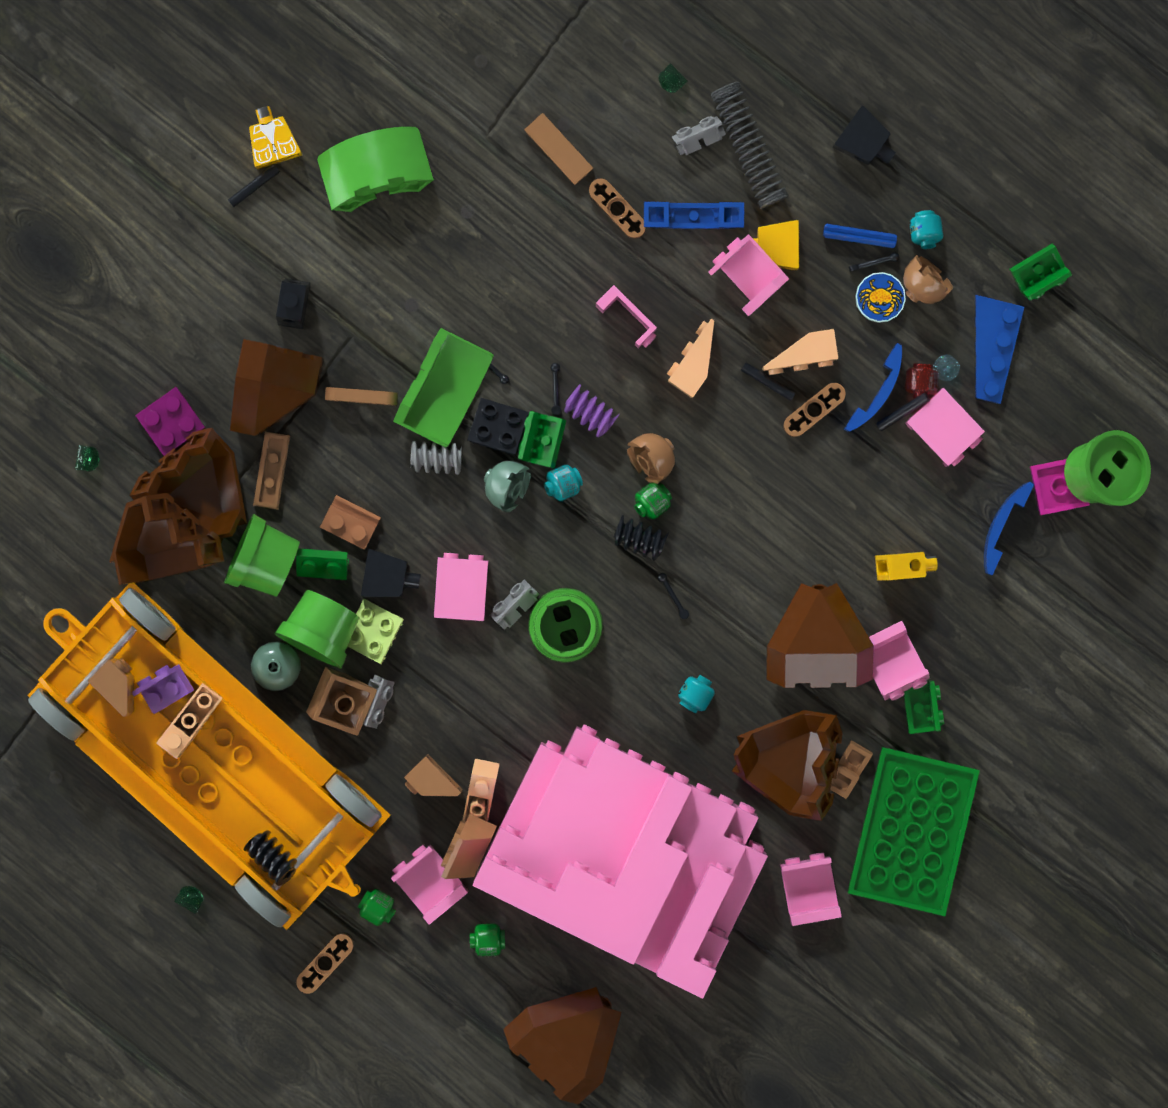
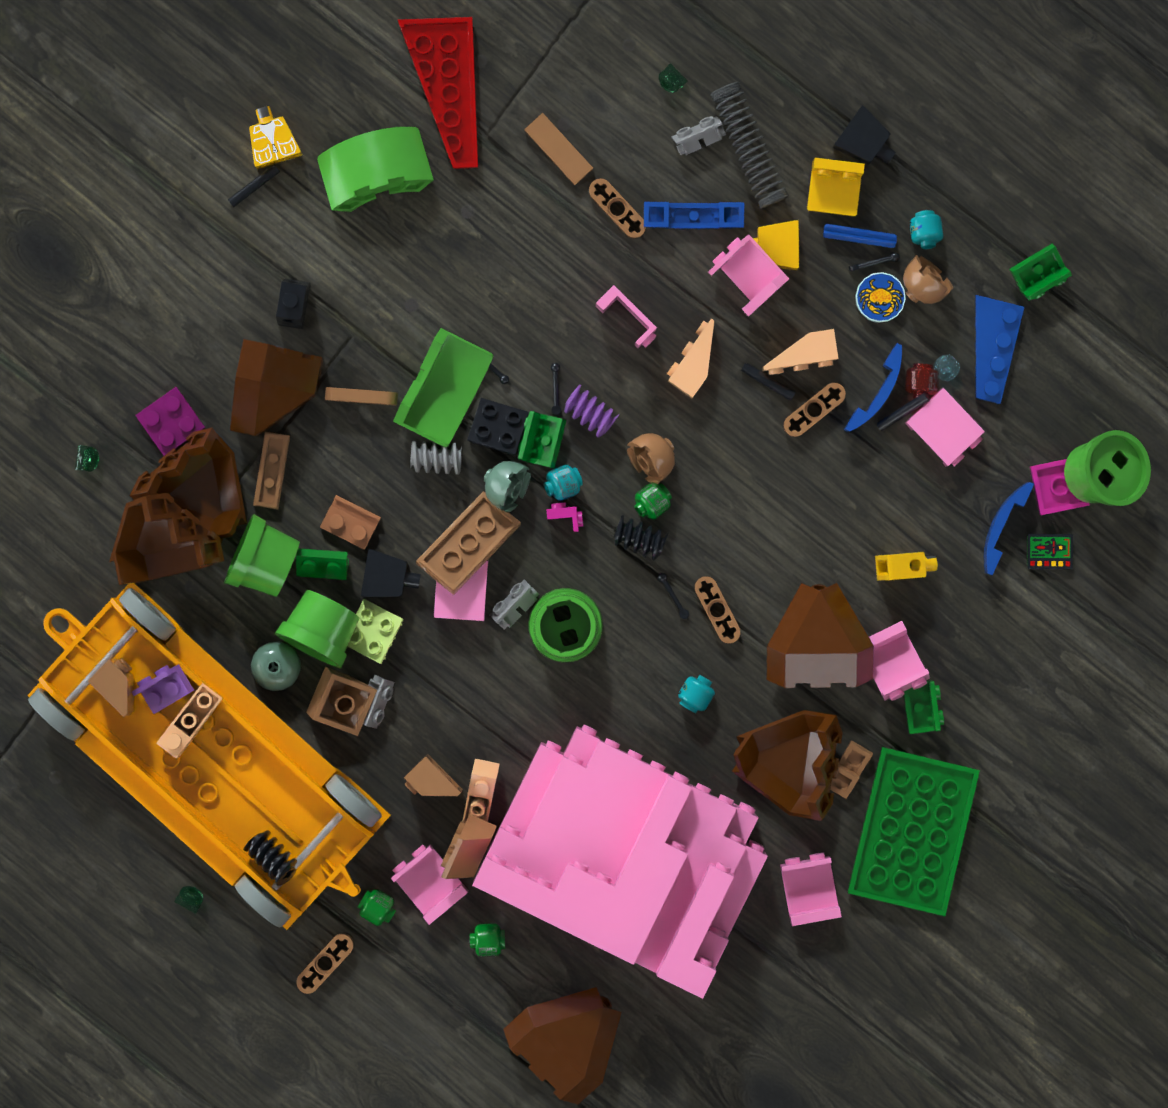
none -> red wing [398,17,478,169]
none -> medium nougat tile [416,491,521,595]
none -> dark pink bracket [546,503,583,532]
none -> medium nougat beam [695,576,740,643]
none -> yellow bracket [807,158,865,216]
none -> piece [1027,534,1073,569]

